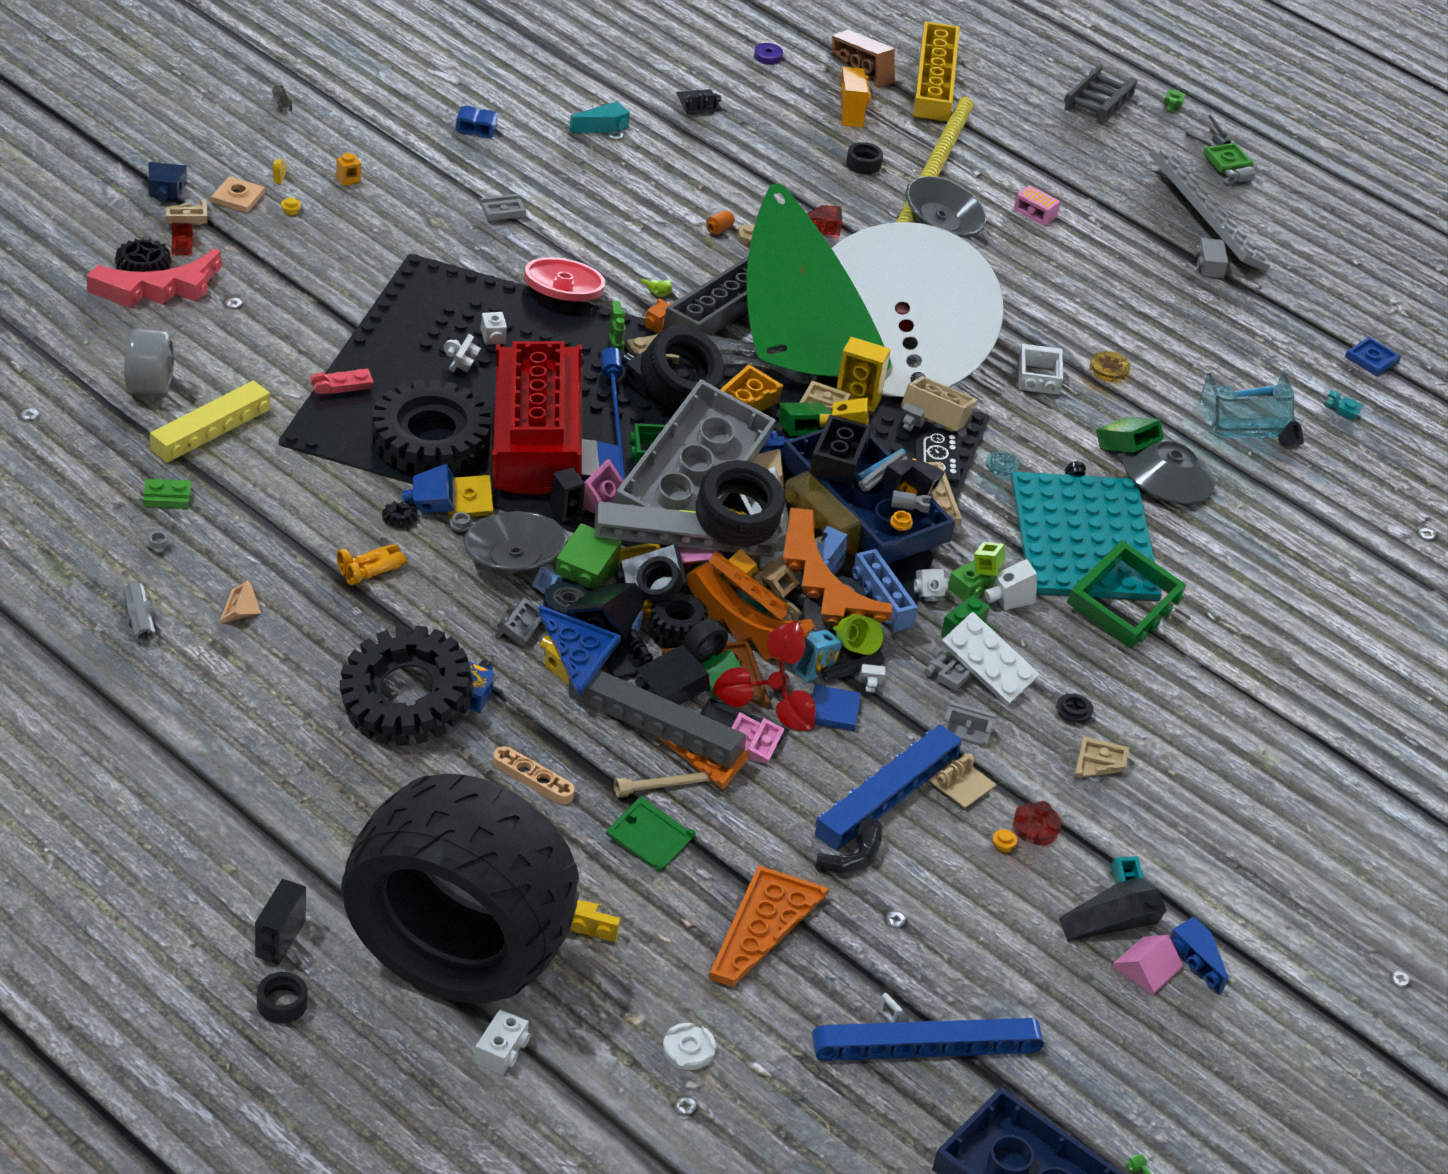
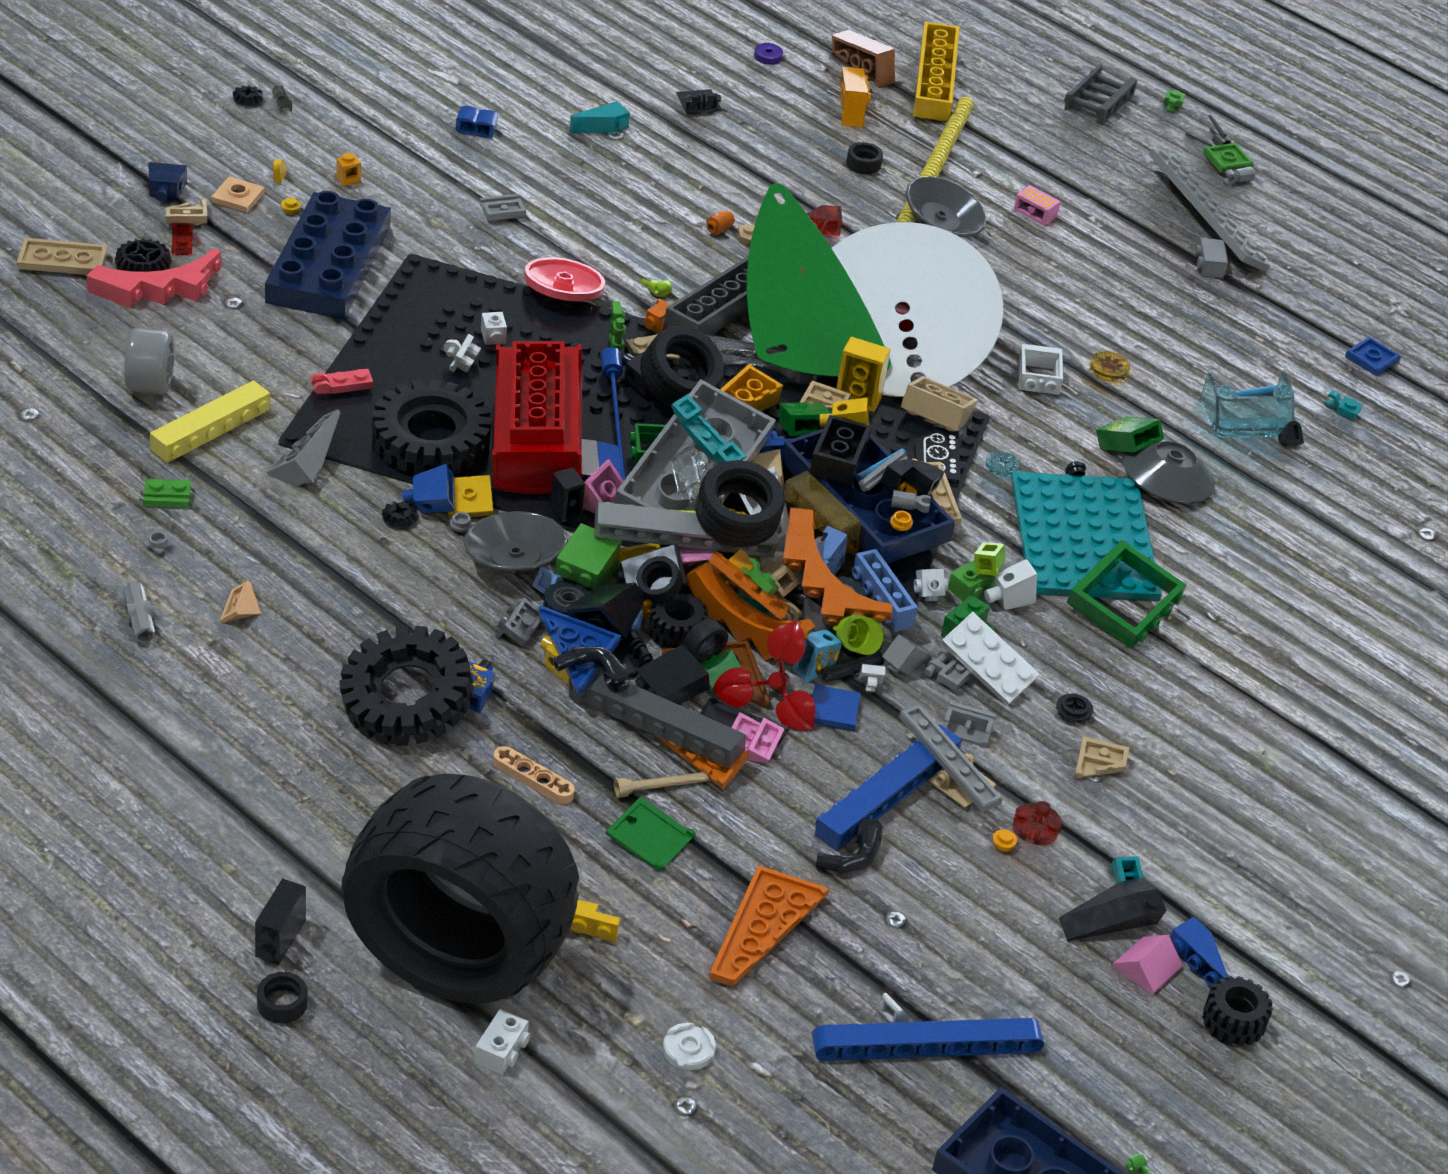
light orange piece [336,544,407,585] -> none
light grey tile [902,402,925,431] -> none
none -> tan plate [17,238,108,275]
none -> black gear [233,85,263,106]
none -> dark blue plate [265,191,391,319]
none -> light grey wedge [266,409,340,486]
none -> black piece [553,646,630,693]
none -> clear slope [670,446,725,503]
none -> teal slope [671,394,746,464]
none -> bright green plate [741,558,780,595]
none -> light grey slope [882,634,932,674]
none -> light grey tile [899,704,1003,812]
none -> black tyre [1202,976,1273,1046]

